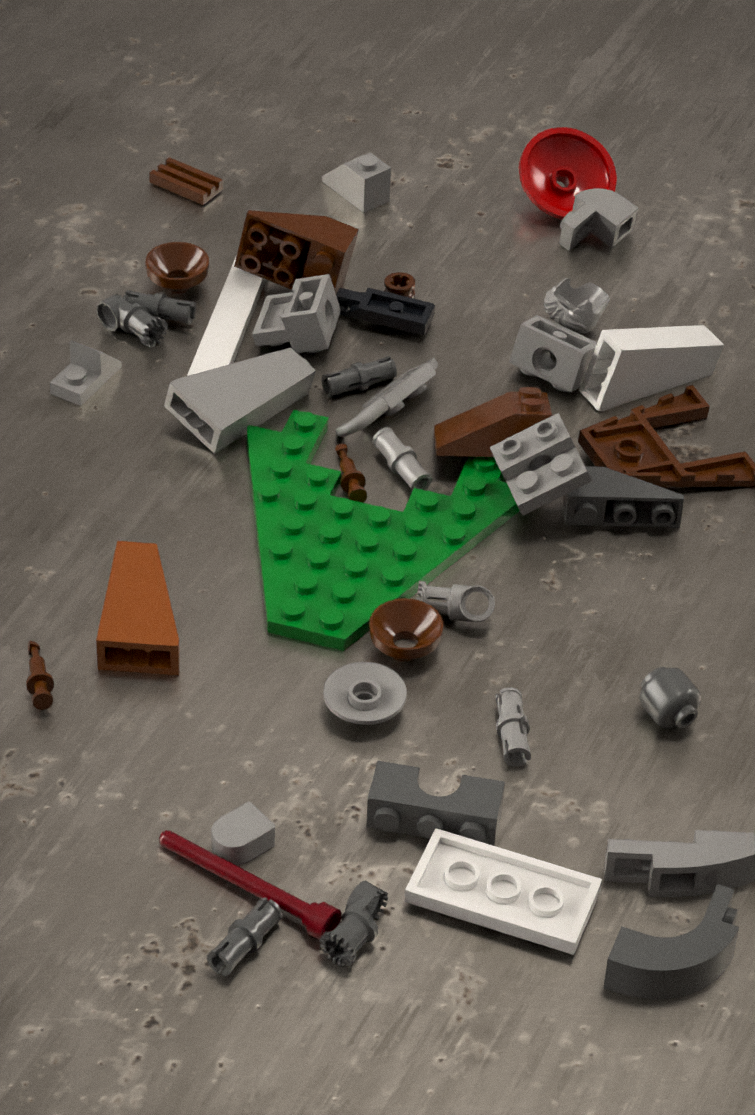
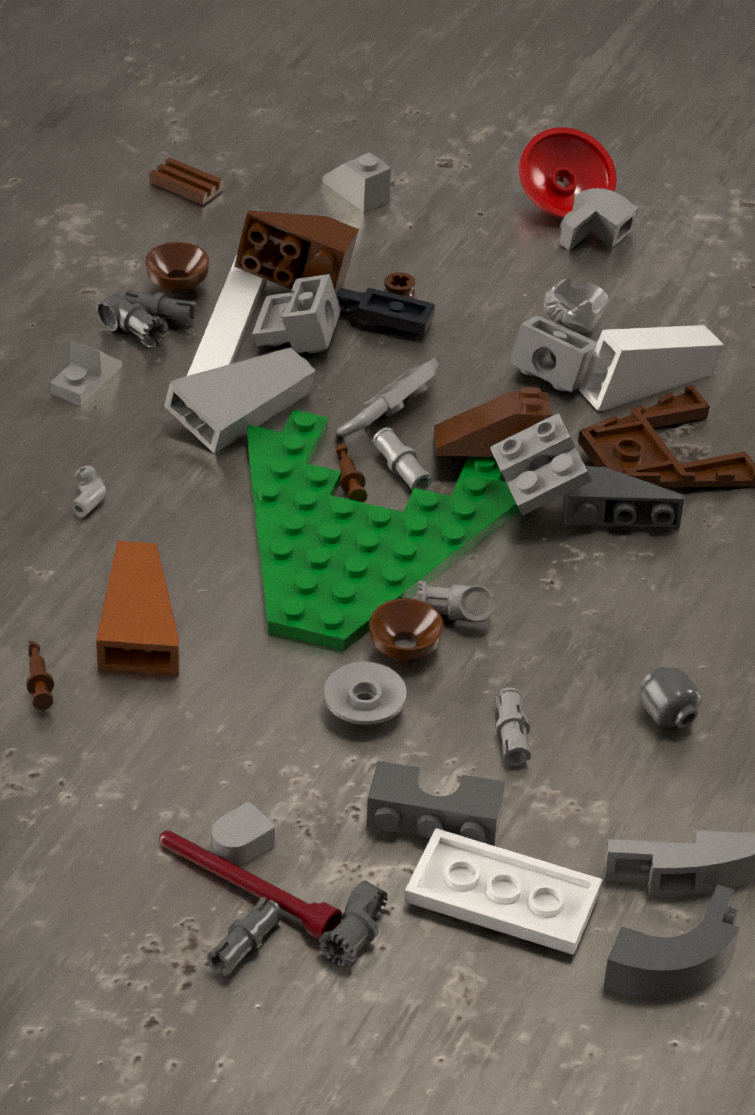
dark grey pin [321,356,397,397] -> none
none -> light grey arm [71,465,106,517]

